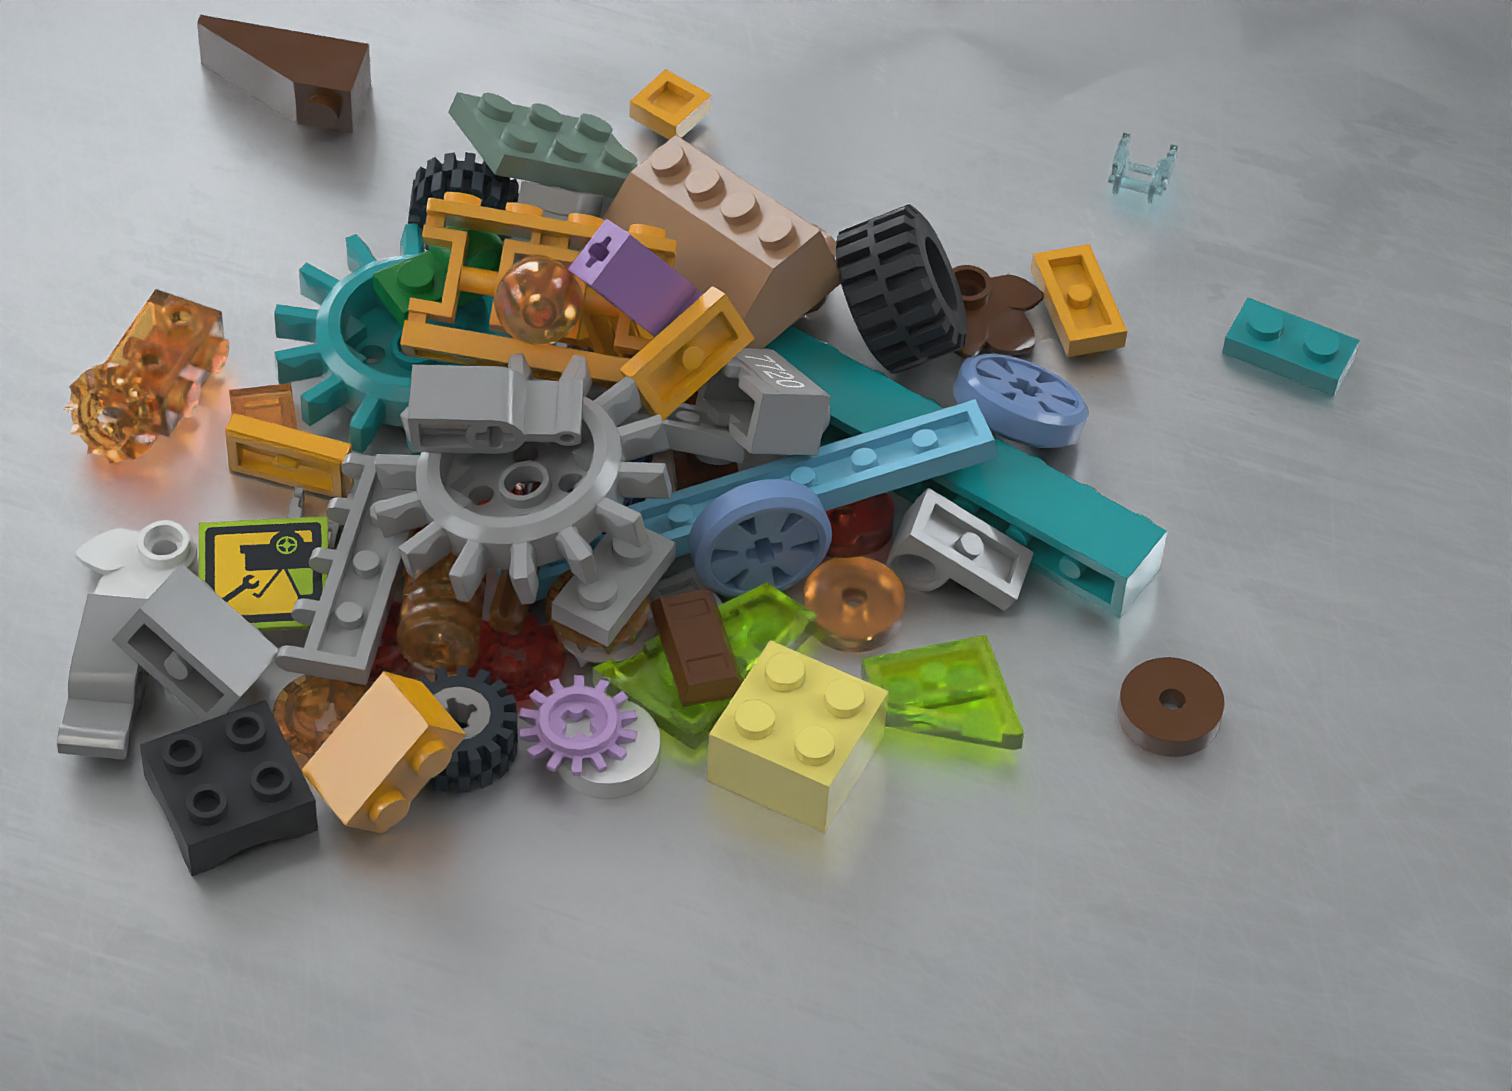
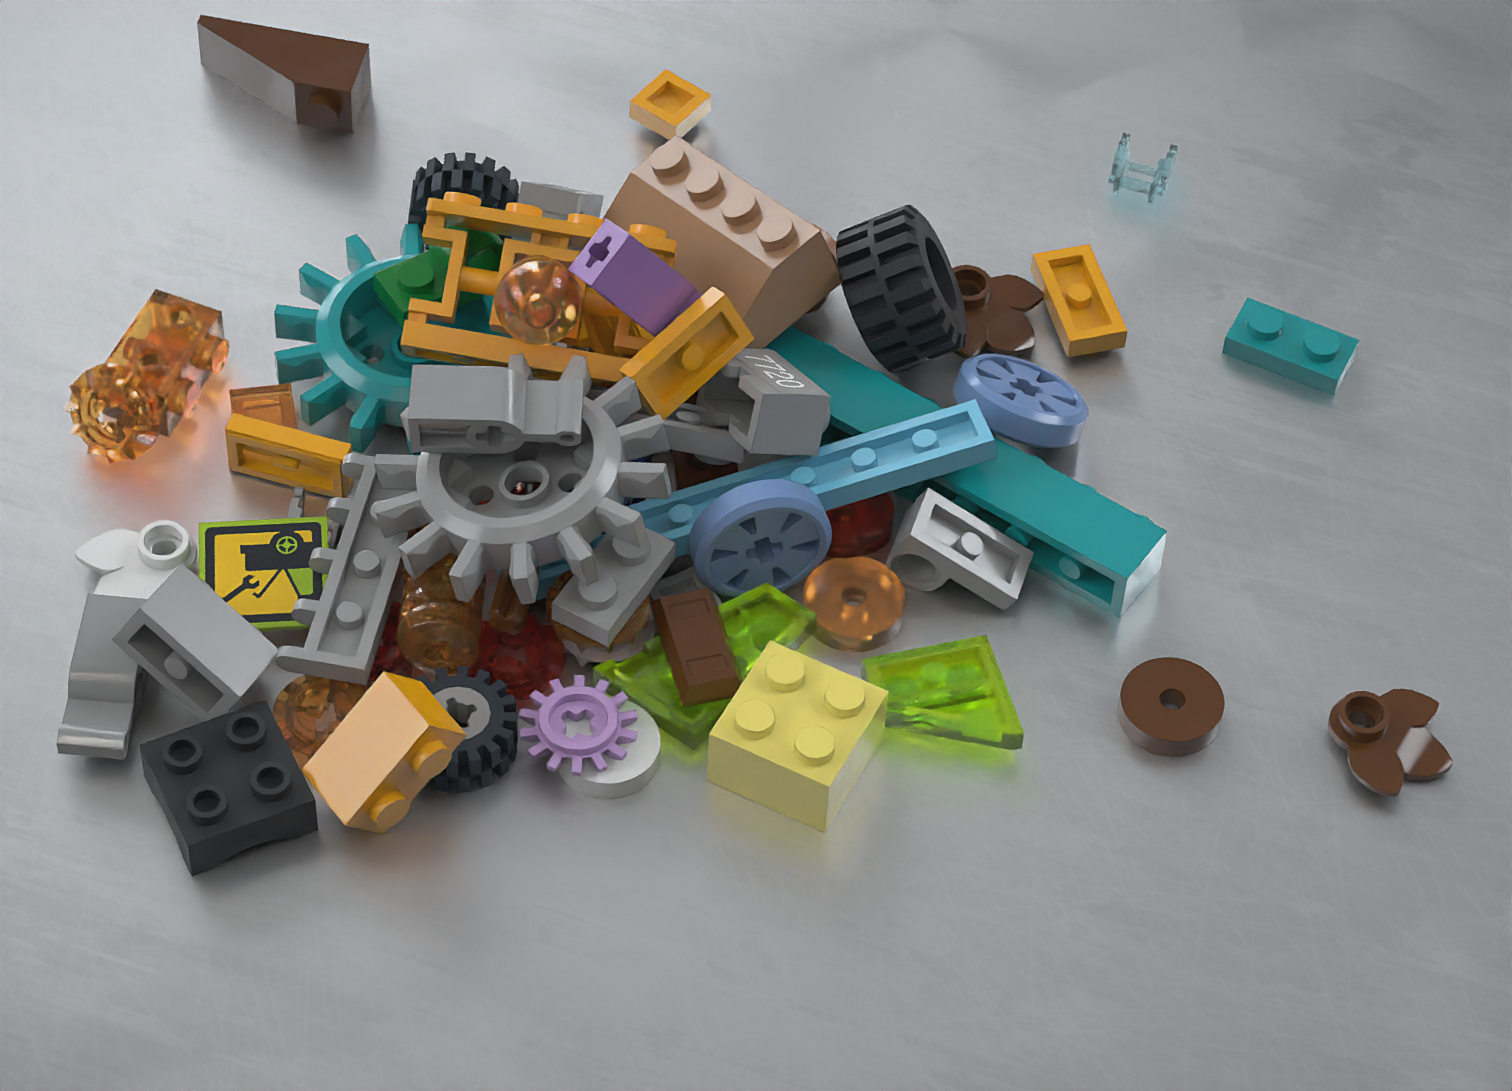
sand green plate [448,92,638,198] -> none
none -> reddish brown plate [1328,689,1453,797]

